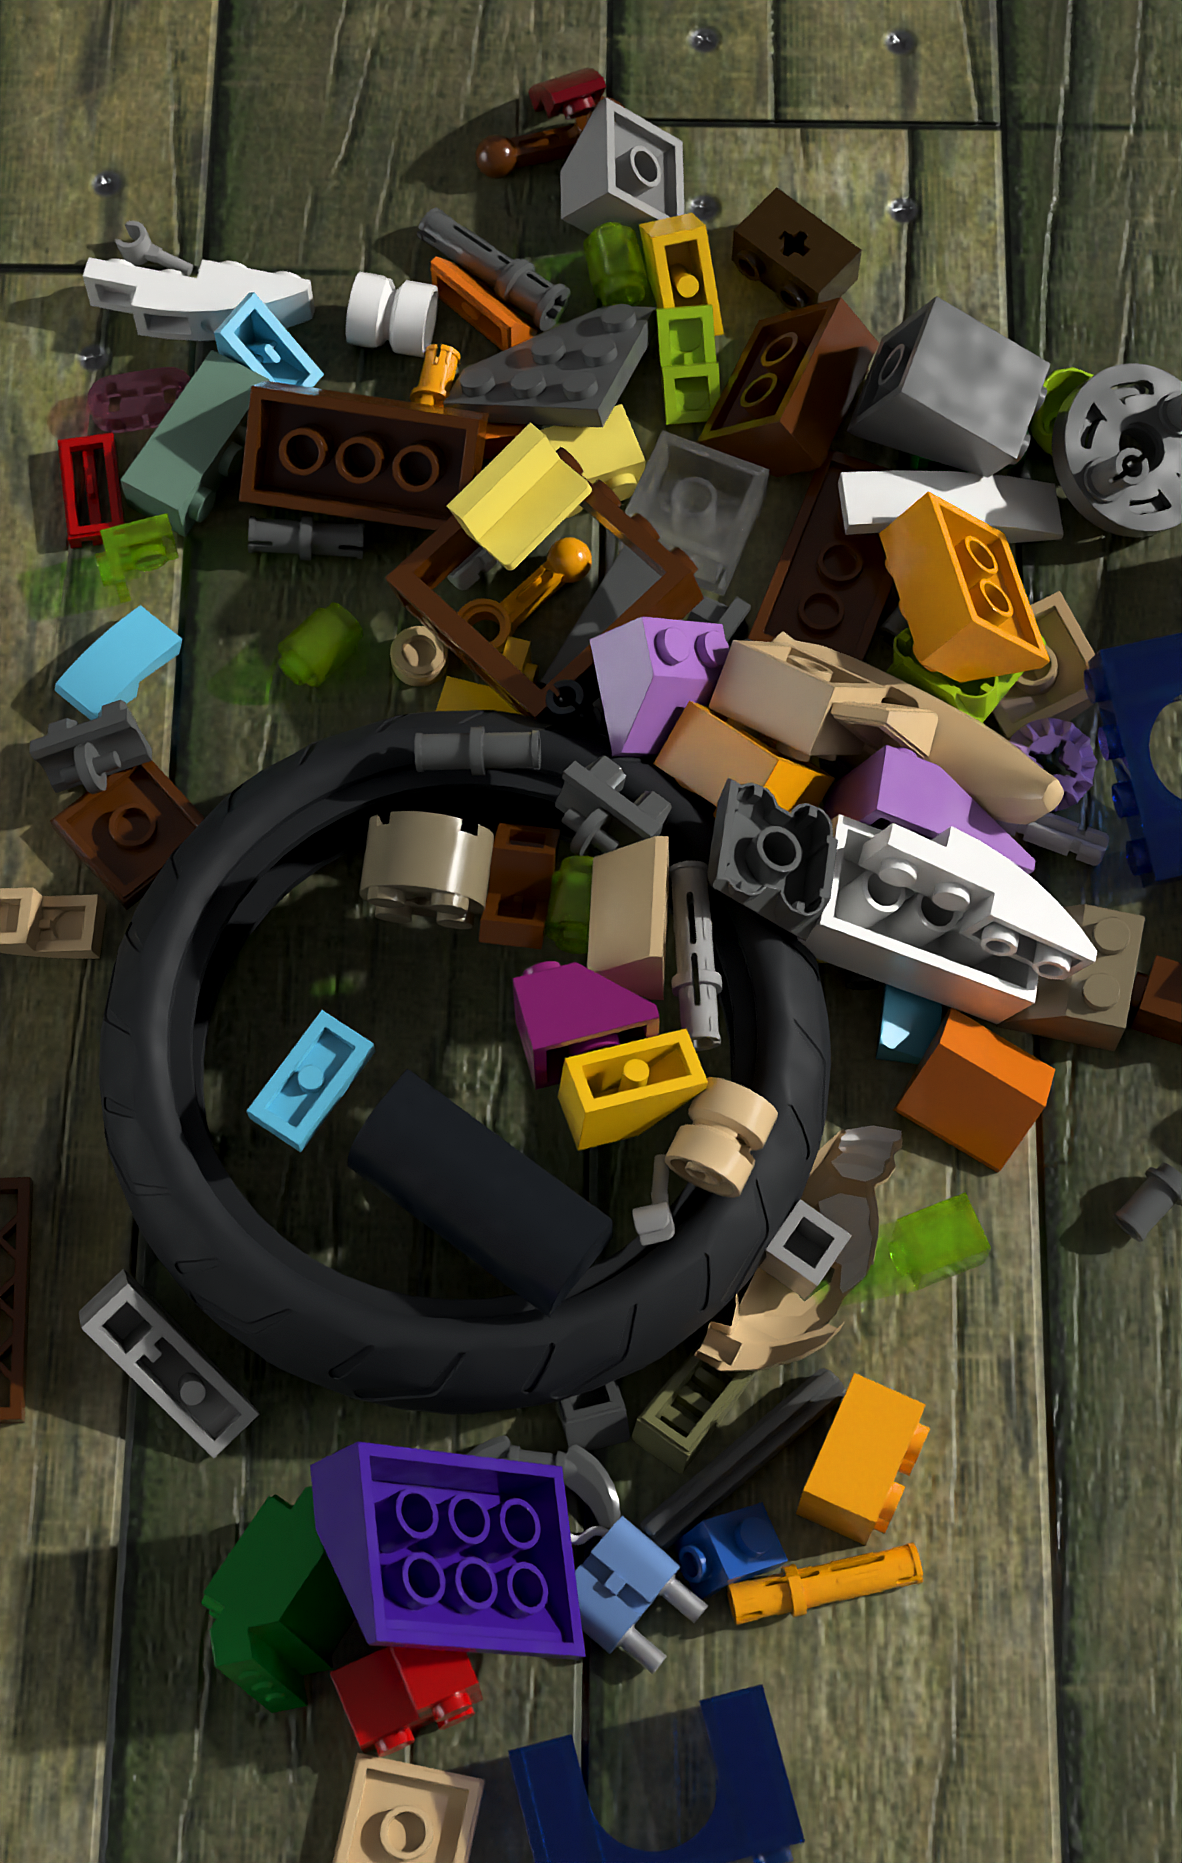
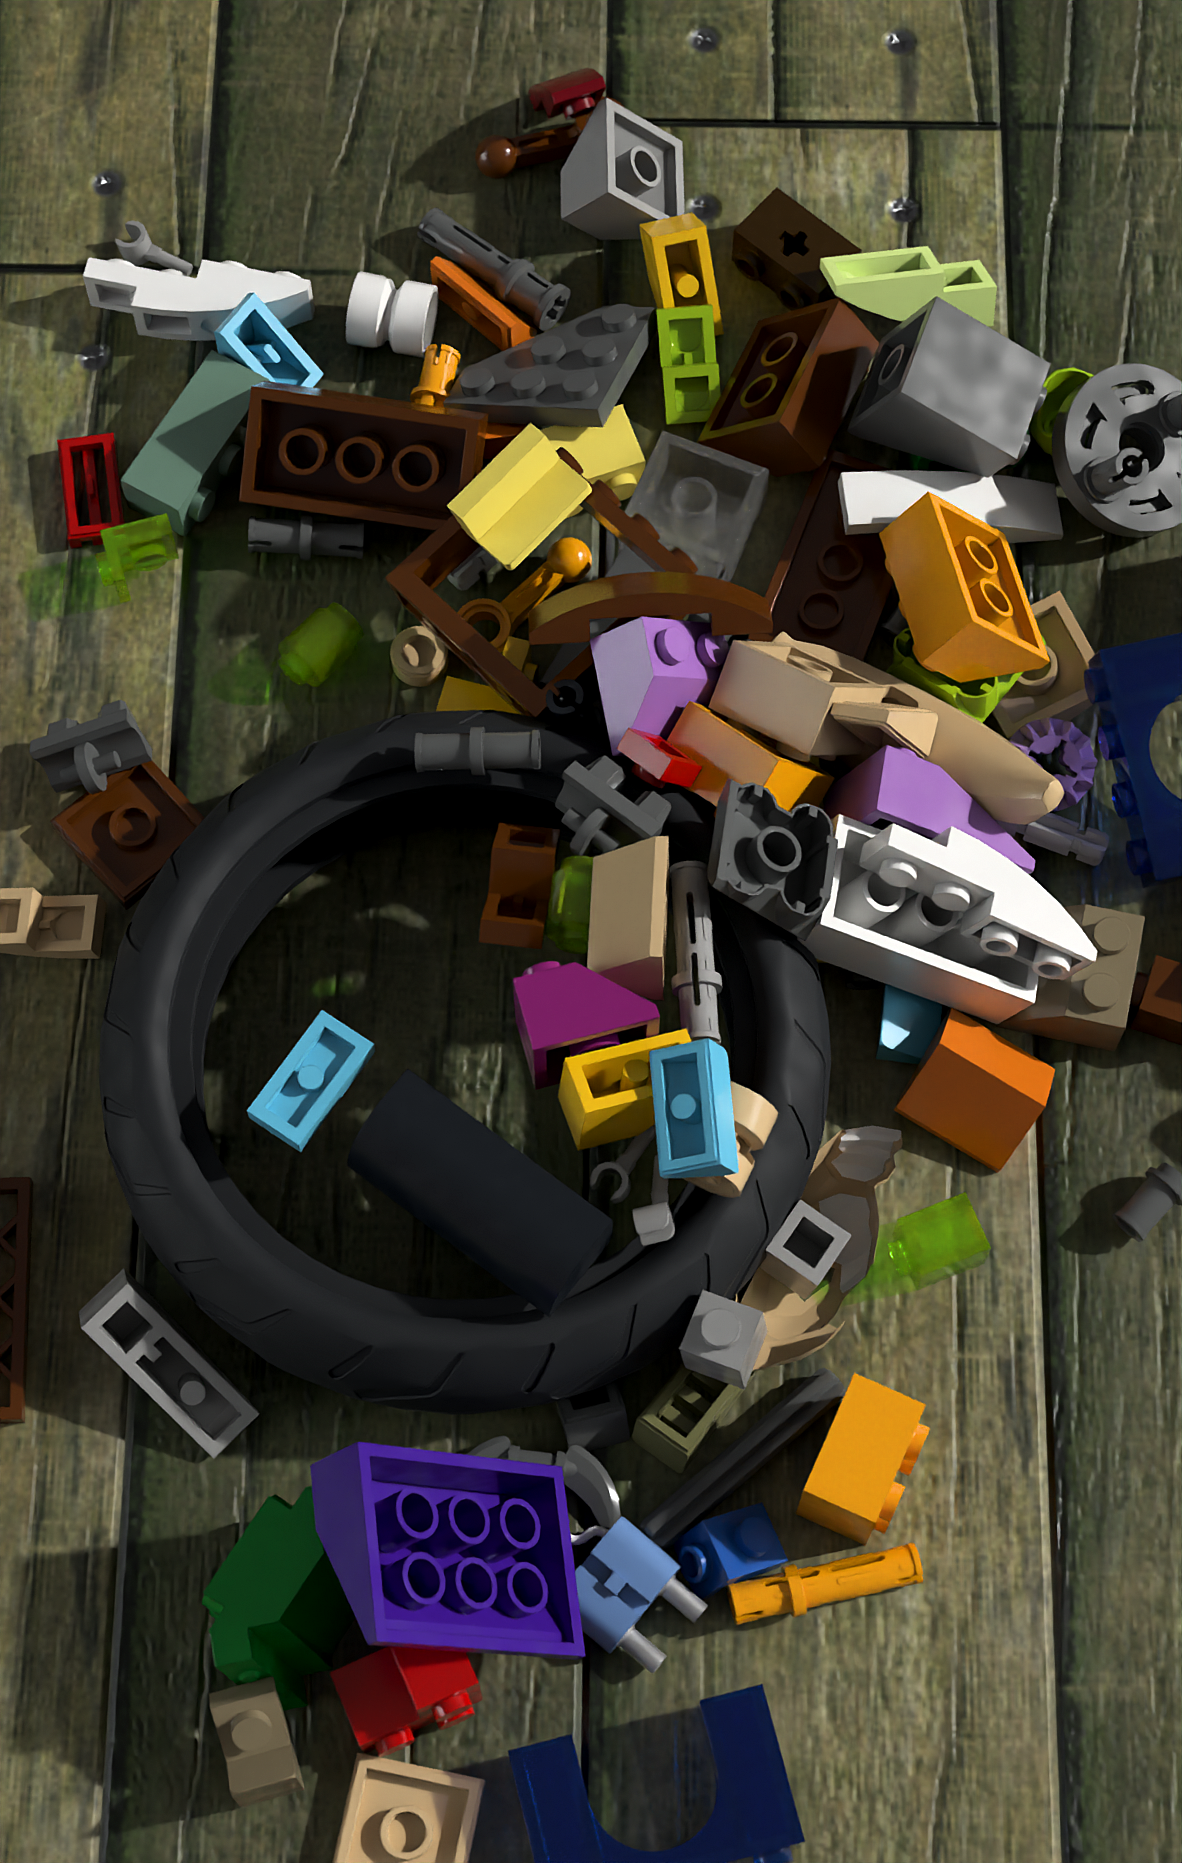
medium azure slope [54,605,182,720] -> none
clear pink beam [87,367,191,433] -> none
dark tan brick [359,811,494,929] -> none
clear neon green brick [583,222,647,306] -> none
none -> dark tan slope [209,1676,305,1807]
none -> reddish brown slope [528,571,773,645]
none -> light grey hand [590,1126,656,1203]
none -> red plate [616,727,702,788]
none -> medium azure slope [649,1038,739,1179]
none -> light grey brick [679,1290,767,1390]
none -> yellowish green slope [820,246,997,326]

